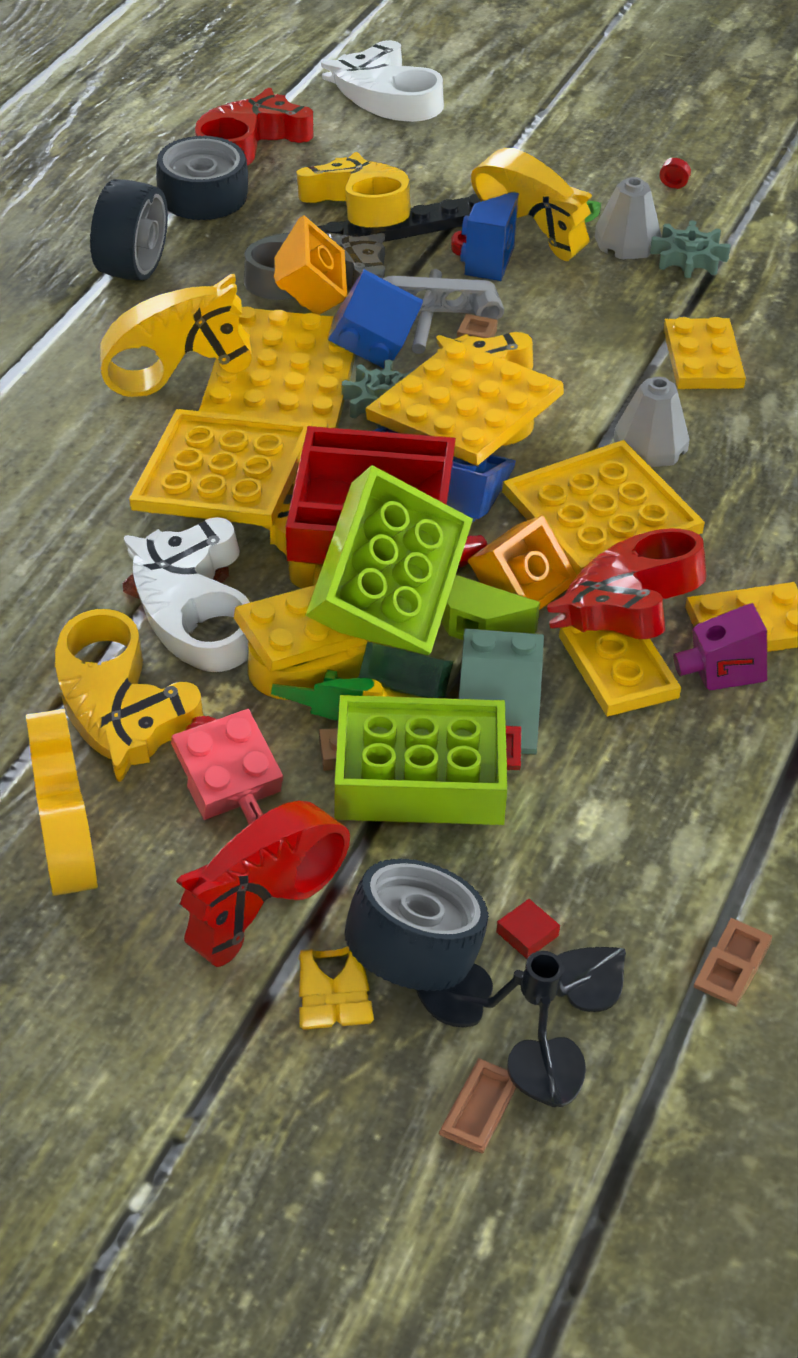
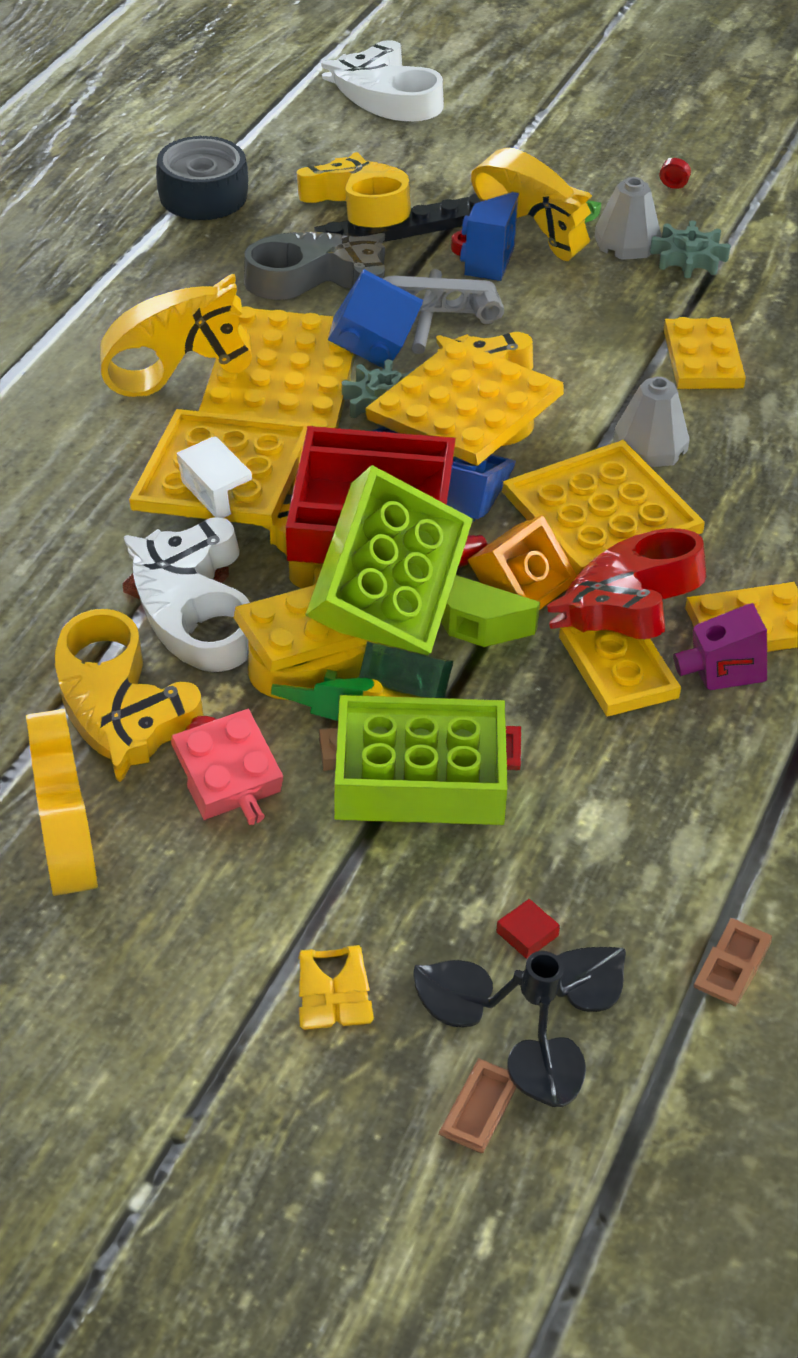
black wheel [90,179,168,281] -> none
red animal [176,800,350,967] -> none
red animal [195,88,314,166] -> none
light orange slope [274,215,347,315] -> none
black wheel [344,858,489,991] -> none
medium nougat tile [457,314,498,338] -> none
sand green slope [459,629,544,755] -> none
none -> white panel [177,437,252,518]

